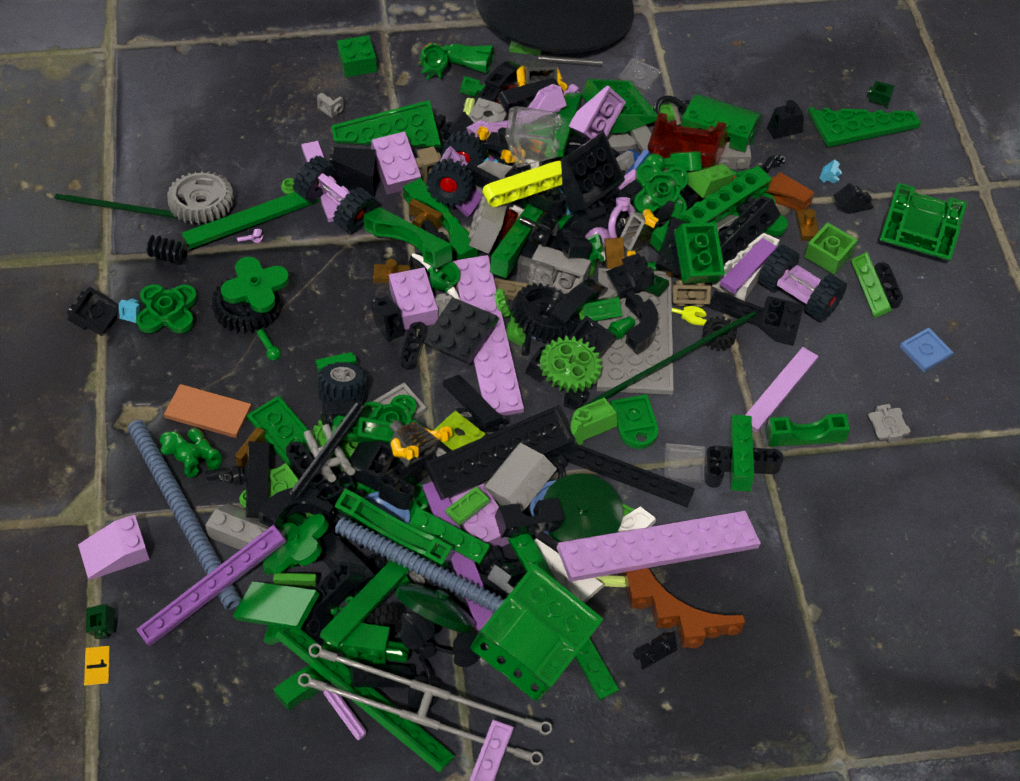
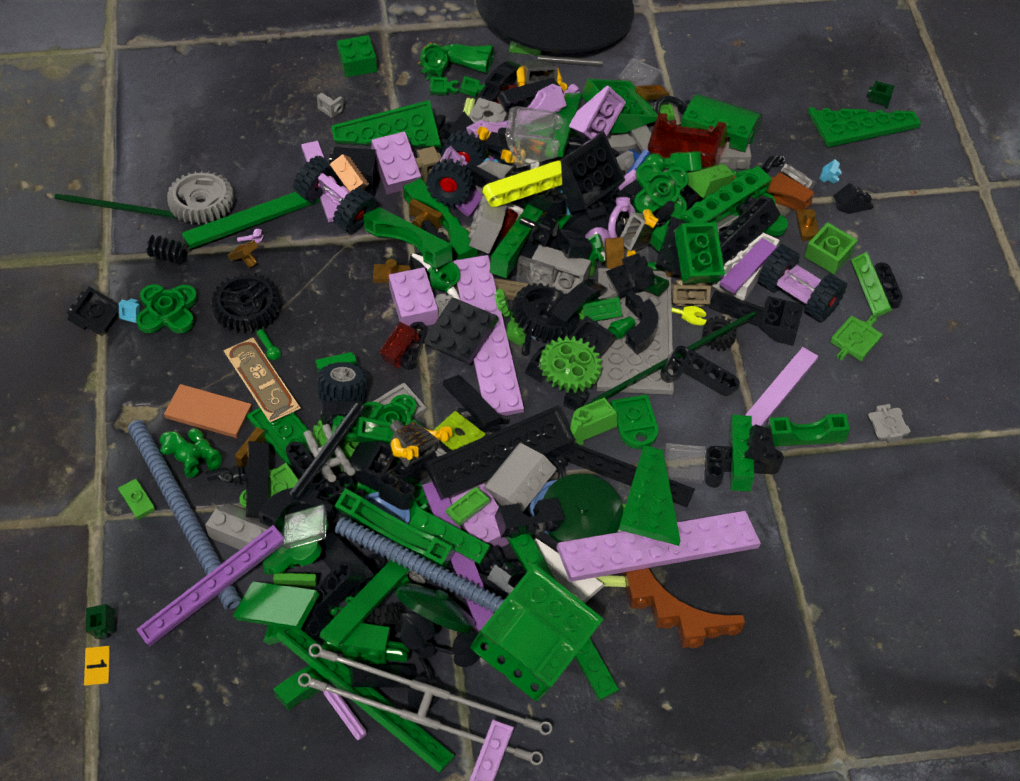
lavender slope [78,514,150,580] -> none
green plant [221,257,289,313] -> none
bright green plate [281,178,295,194] -> none
black torso [371,296,404,342] -> none
black hinge [633,633,678,670] -> none
black torso [767,100,804,140] -> none
green slope [880,183,968,261] -> none
medium blue tile [900,328,954,372] -> none
none -> bright green plate [118,479,156,520]
none -> sticker [223,338,300,422]
none -> pearl gold tile [227,240,258,268]
none -> clear tile [283,505,326,549]
none -> light nougat brick [330,155,369,192]
none -> clear red panel [379,321,420,368]
none -> green plate [430,76,459,96]
none -> green wing [619,445,681,546]
none -> pearl gold tile [635,85,670,100]
none -> black beam [660,345,740,396]
none -> black wing [744,424,779,466]
none -> light grey piece [781,163,817,190]
none -> bright green plate [830,315,883,362]

